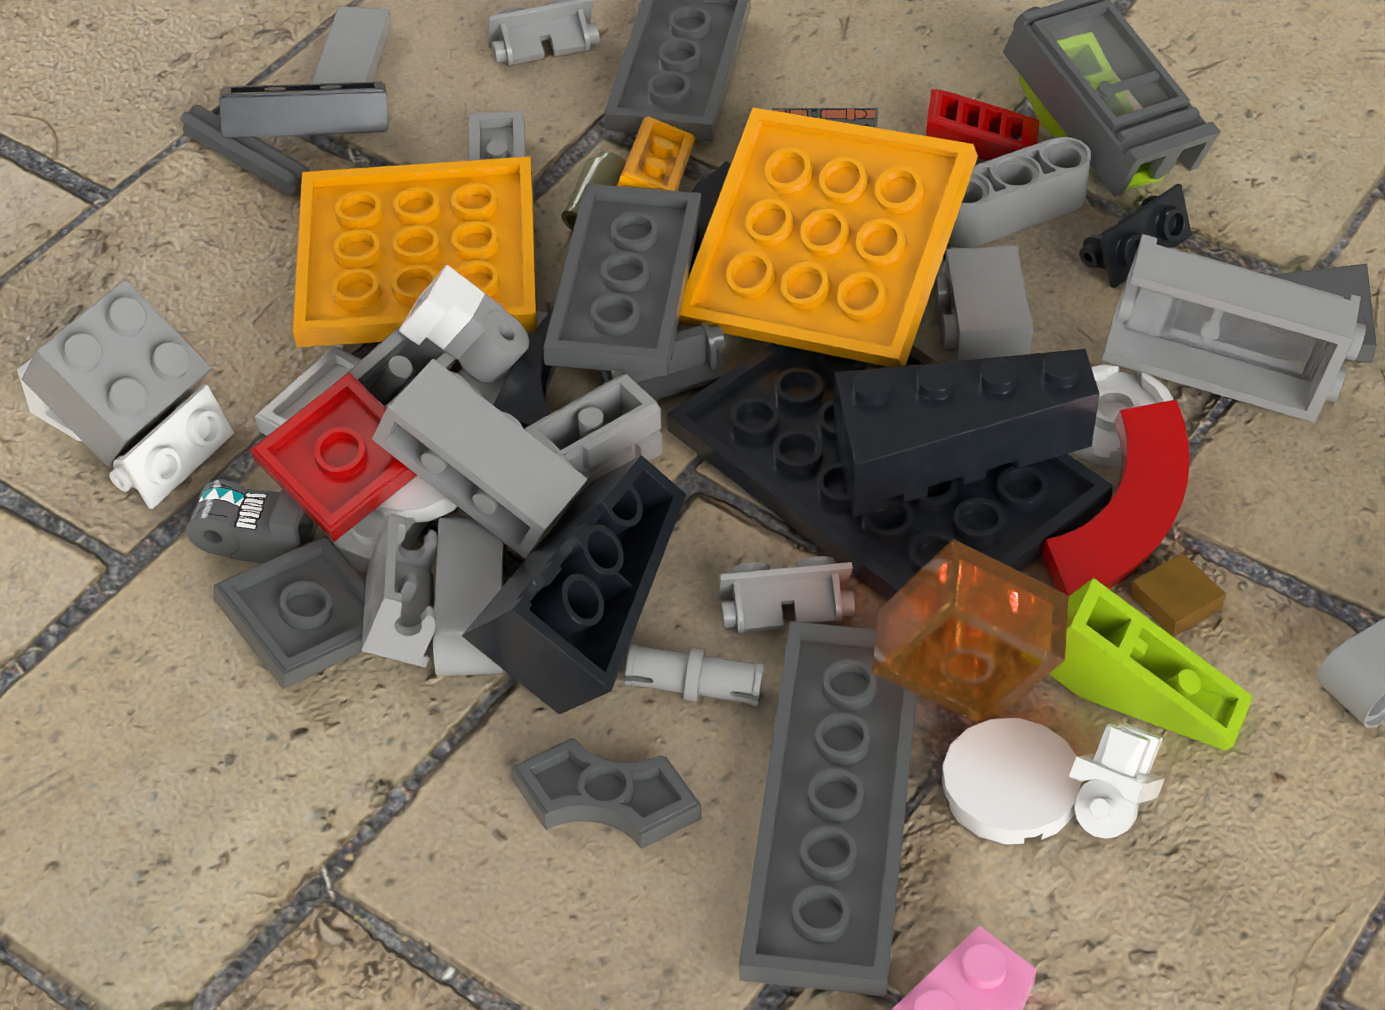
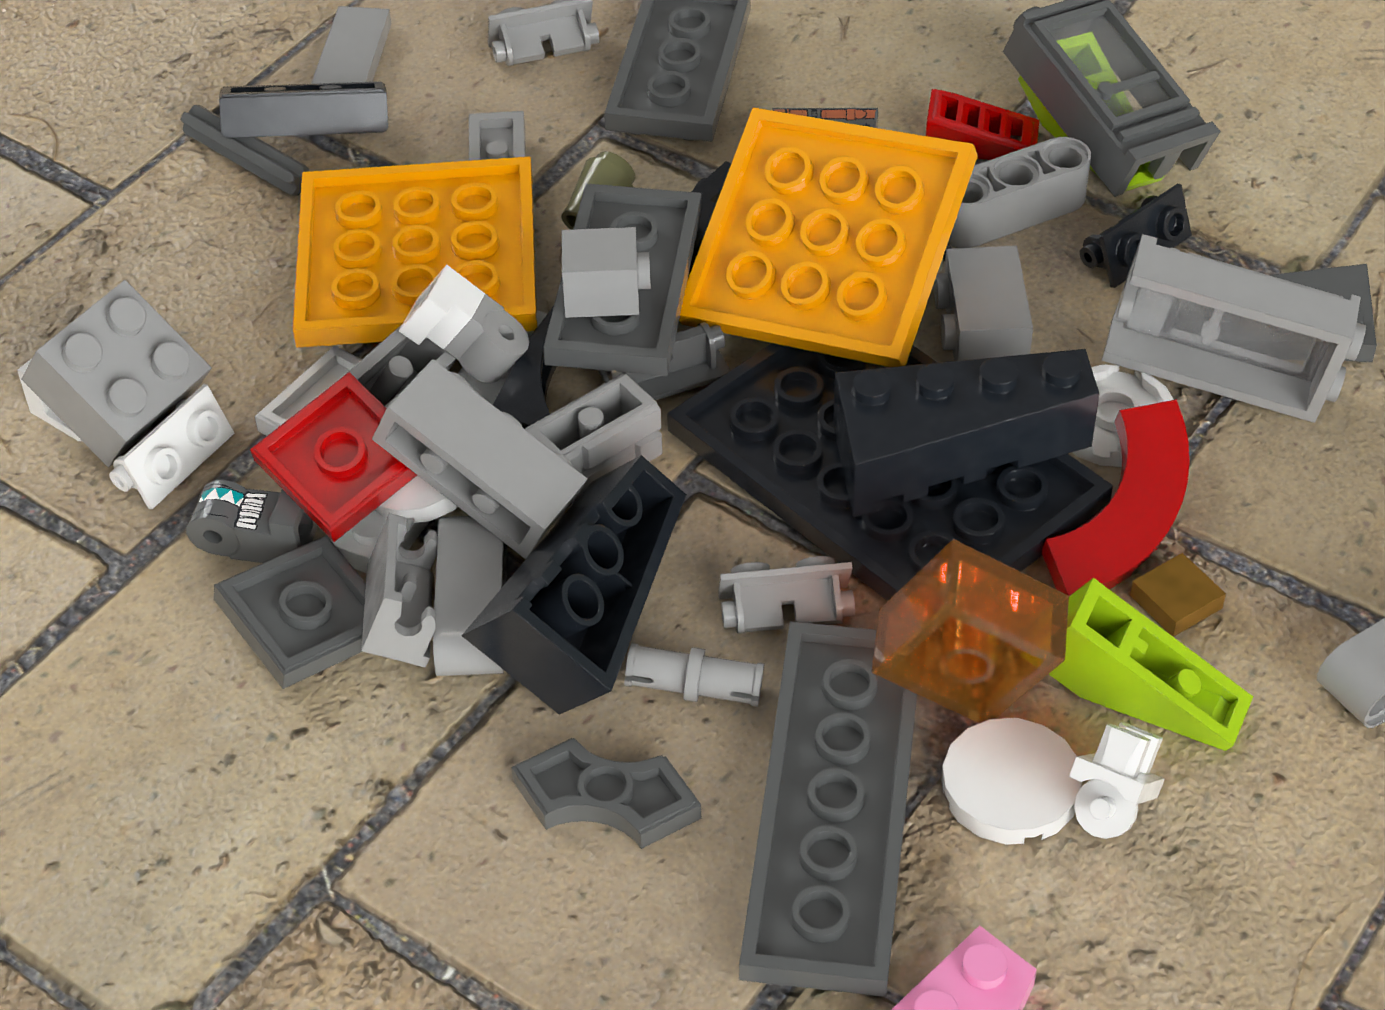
light orange tile [617,116,696,191] -> none
none -> light grey brick [562,227,651,318]

